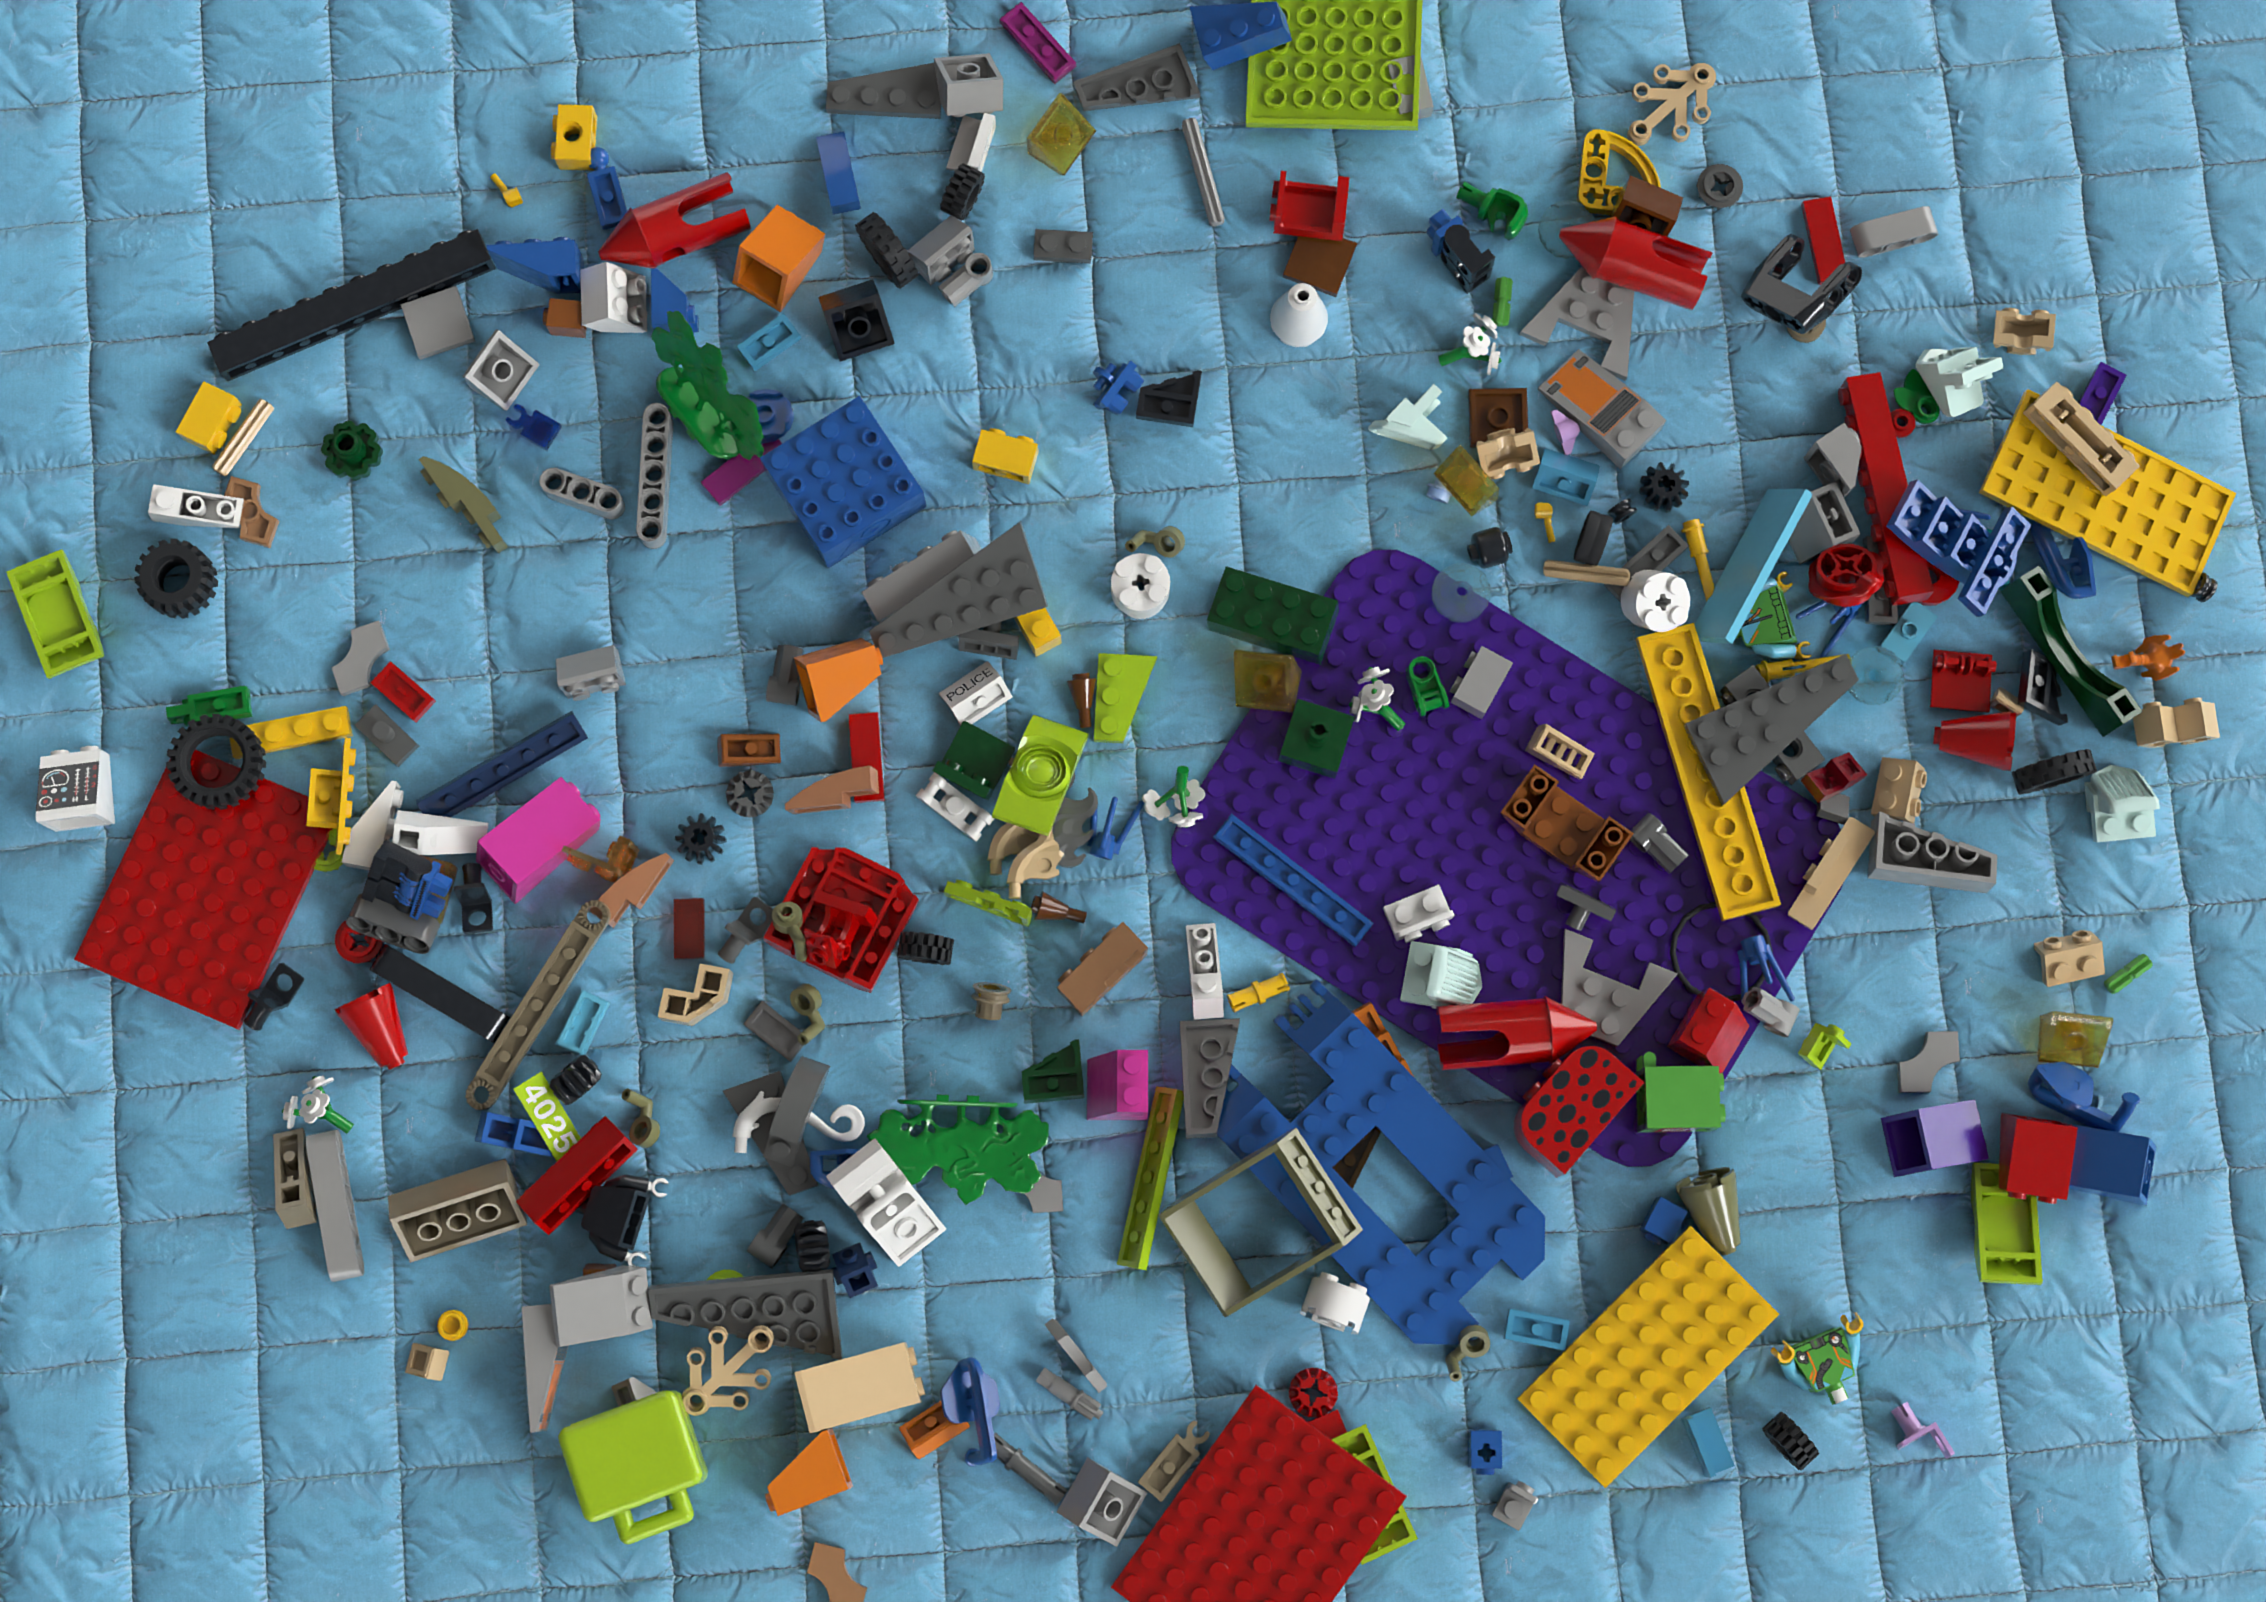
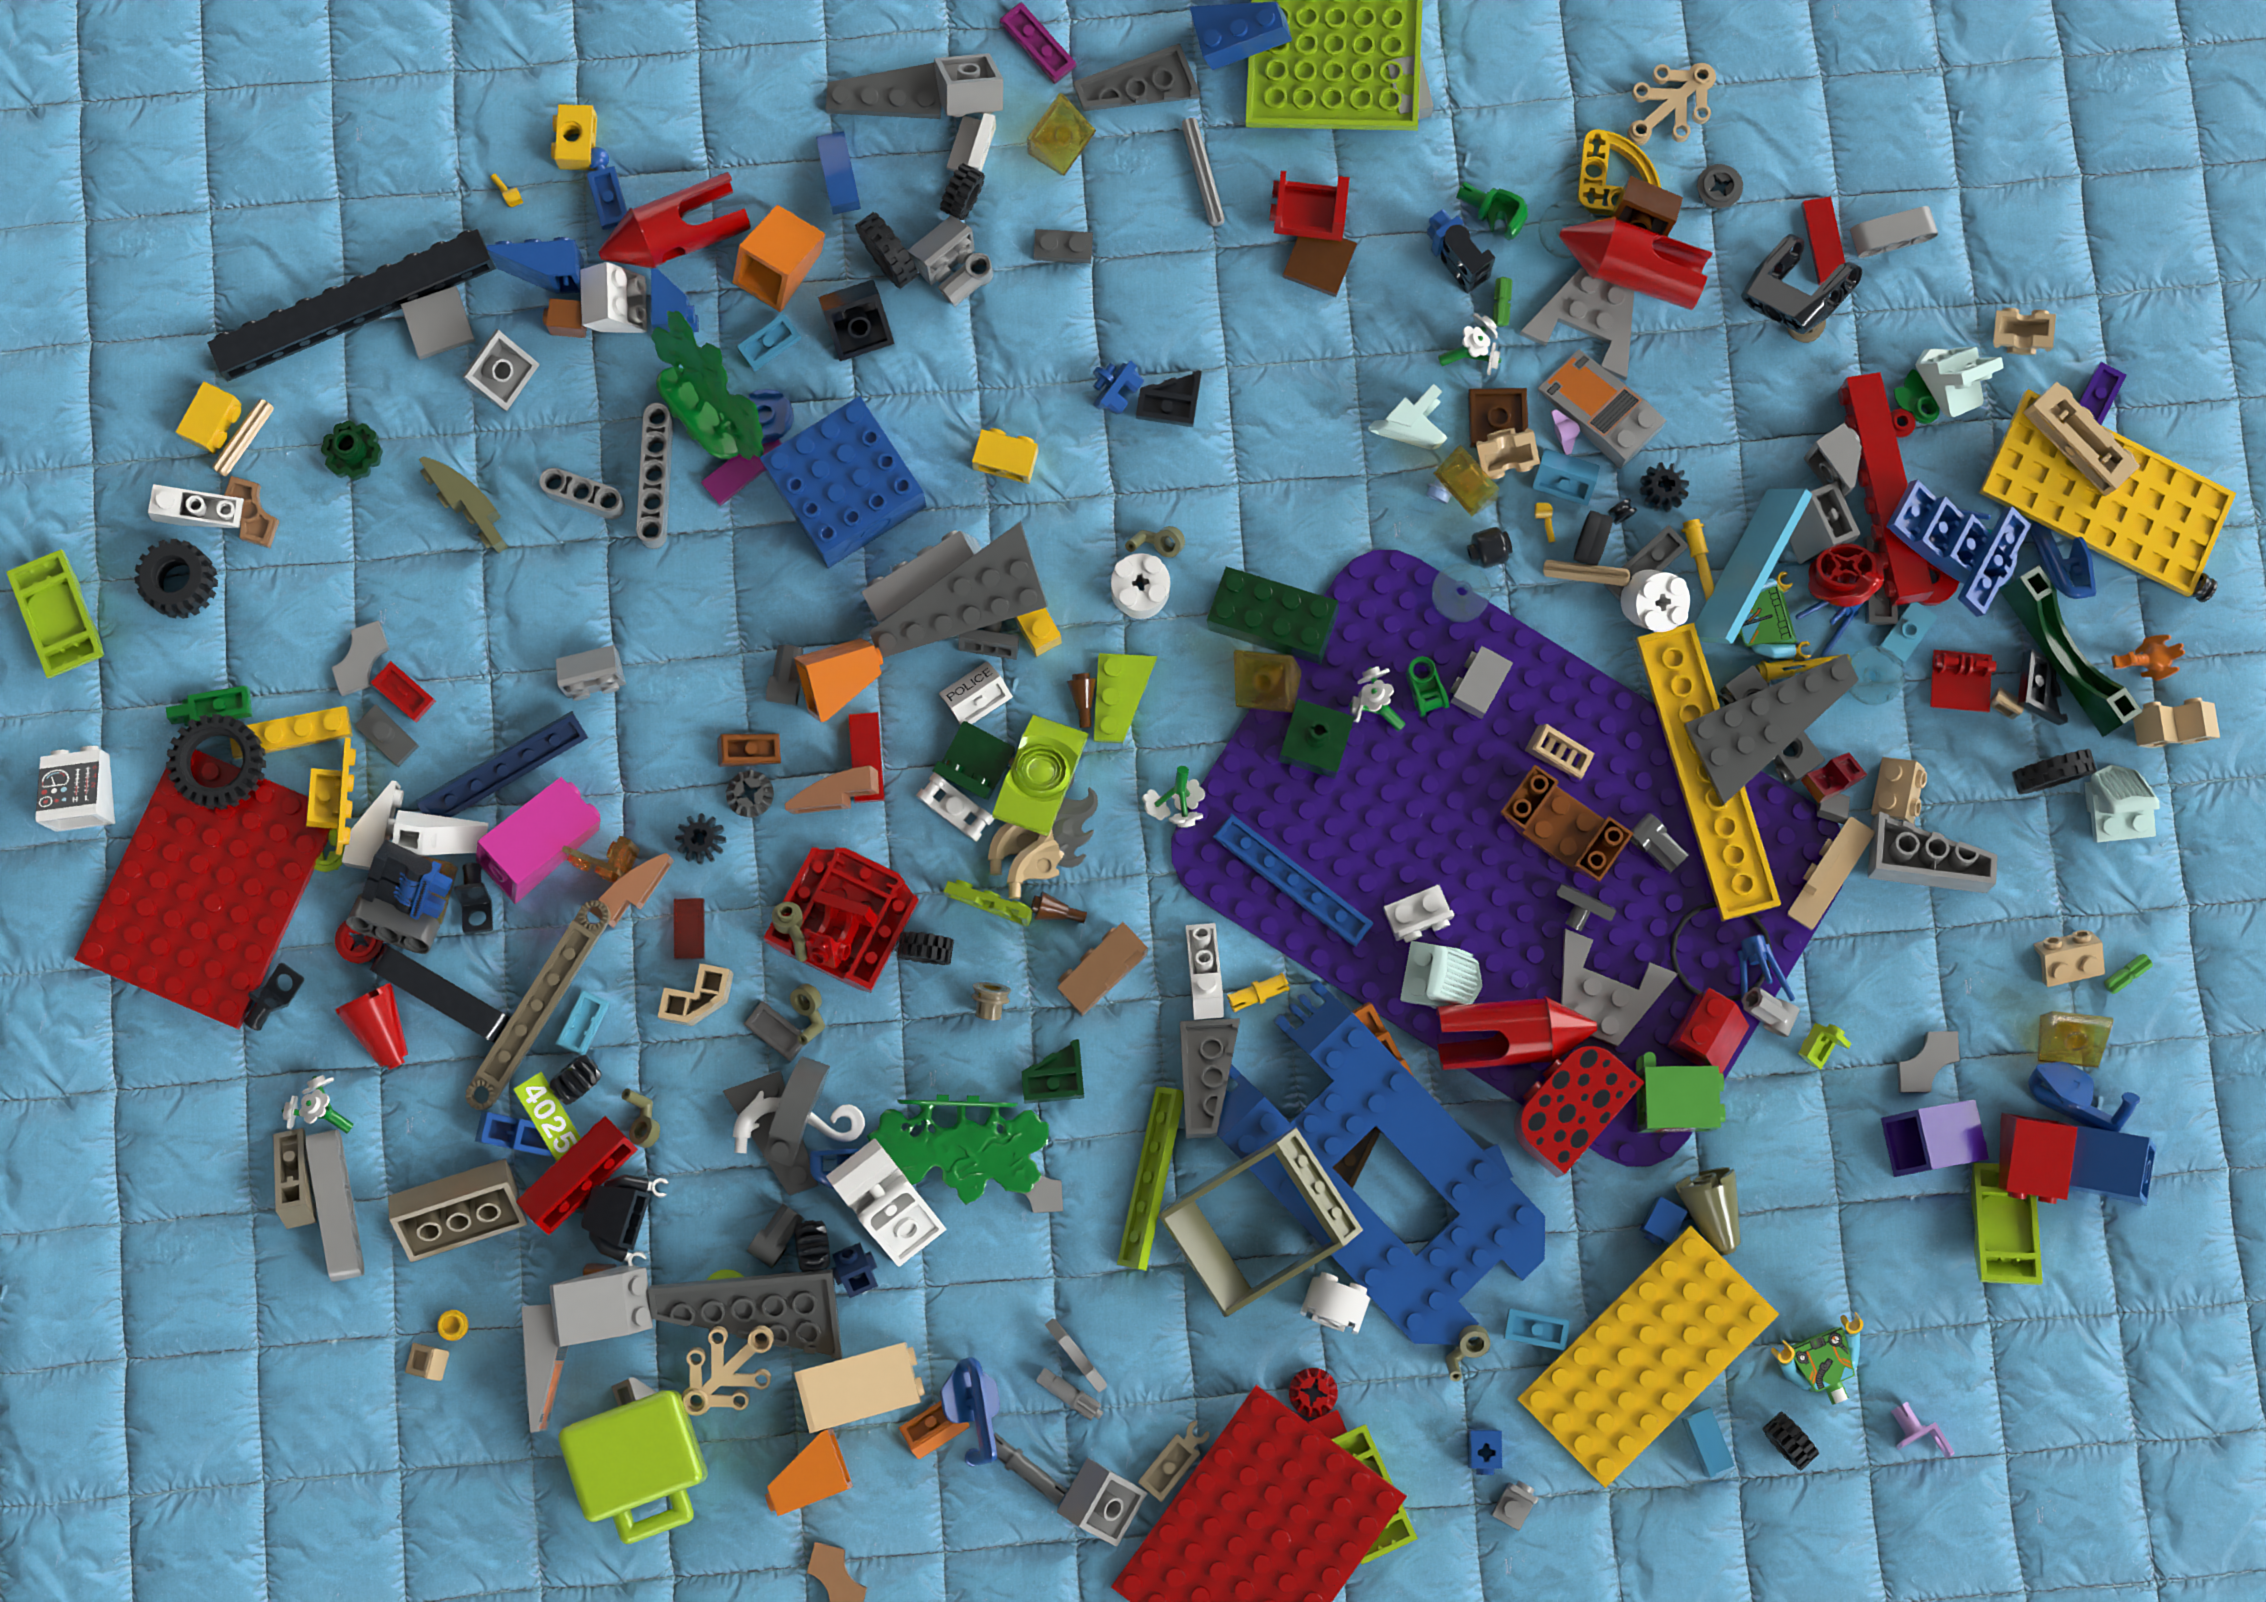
clear blue plate [505,404,562,451] -> none
dark grey bracket [718,897,773,964] -> none
blue plant [1087,796,1144,860] -> none
dark pink slope [1087,1050,1148,1120] -> none
white cone [1270,283,1328,347] -> none
red cone [1933,711,2016,771] -> none

